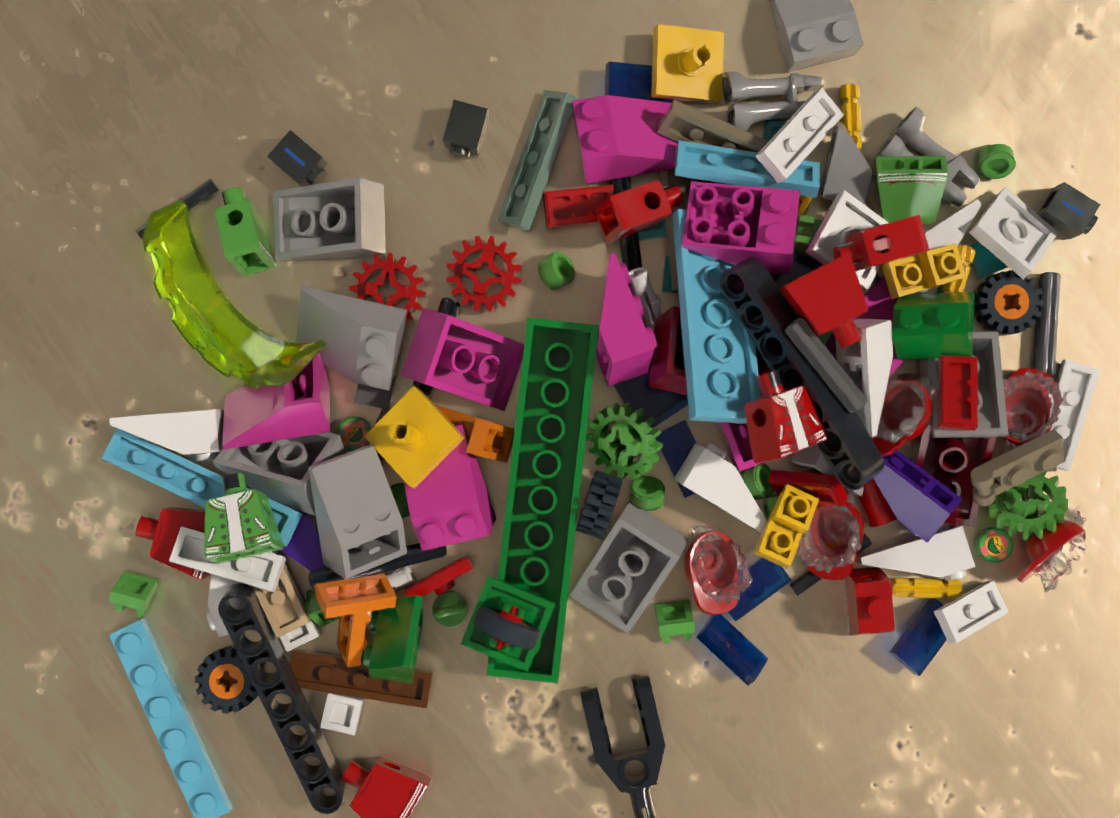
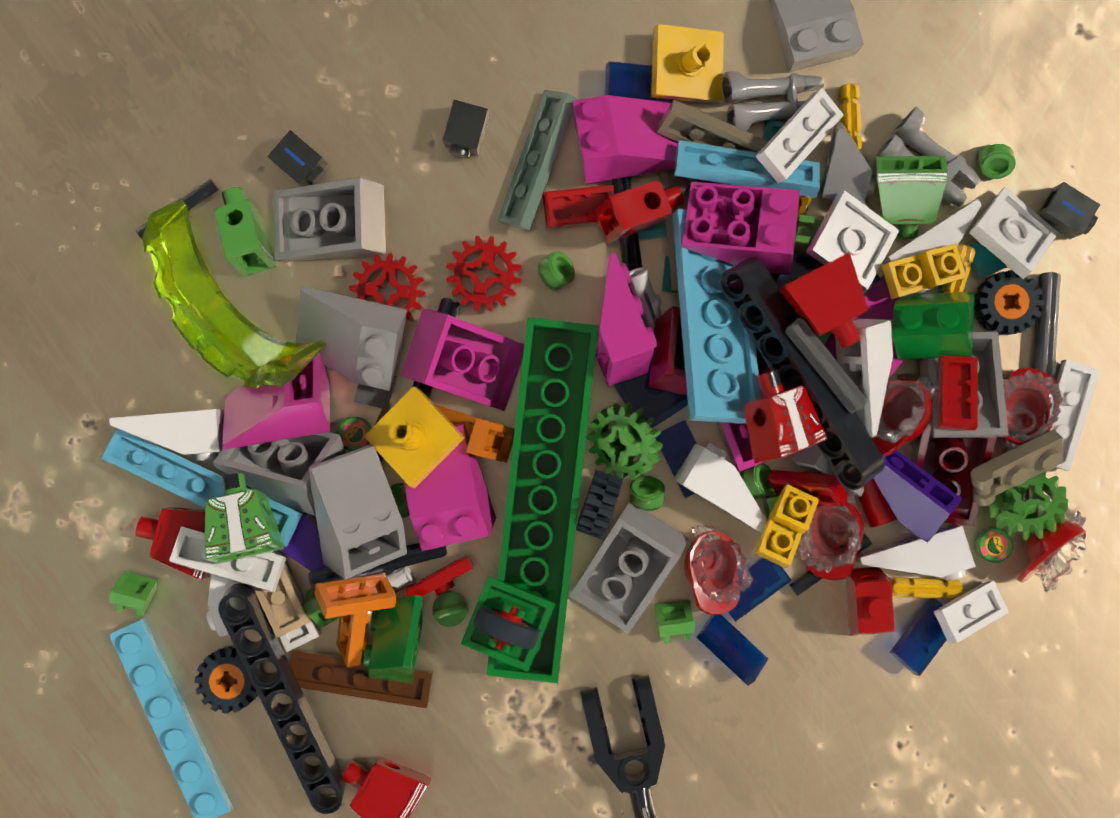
white plate [320,692,364,736] -> none
red torso [833,214,930,271] -> none

